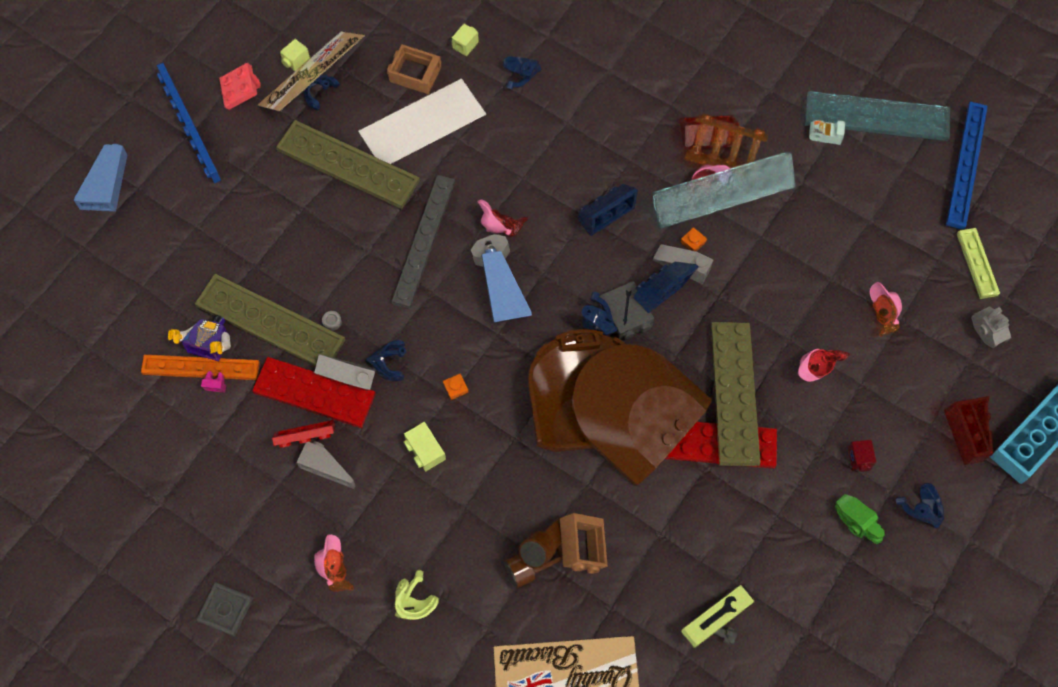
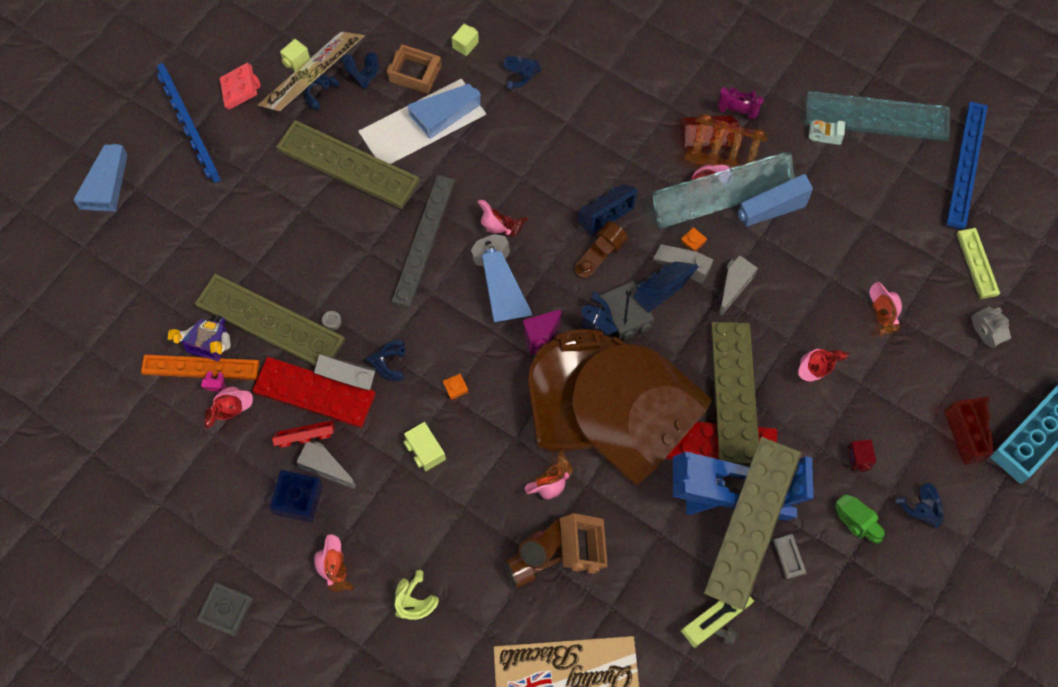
none -> clear red hair [204,387,253,429]
none -> clear blue brick [269,470,323,523]
none -> dark blue helmet [341,52,379,88]
none -> medium blue slope [408,84,481,139]
none -> magenta slope [523,309,561,355]
none -> hair [525,450,572,500]
none -> reddish brown piece [574,221,628,278]
none -> blue piece [673,452,814,521]
none -> olive plate [704,437,802,610]
none -> magenta hair [718,87,764,120]
none -> light grey slope [719,255,758,315]
none -> medium blue slope [738,174,813,227]
none -> light grey tile [772,534,807,579]

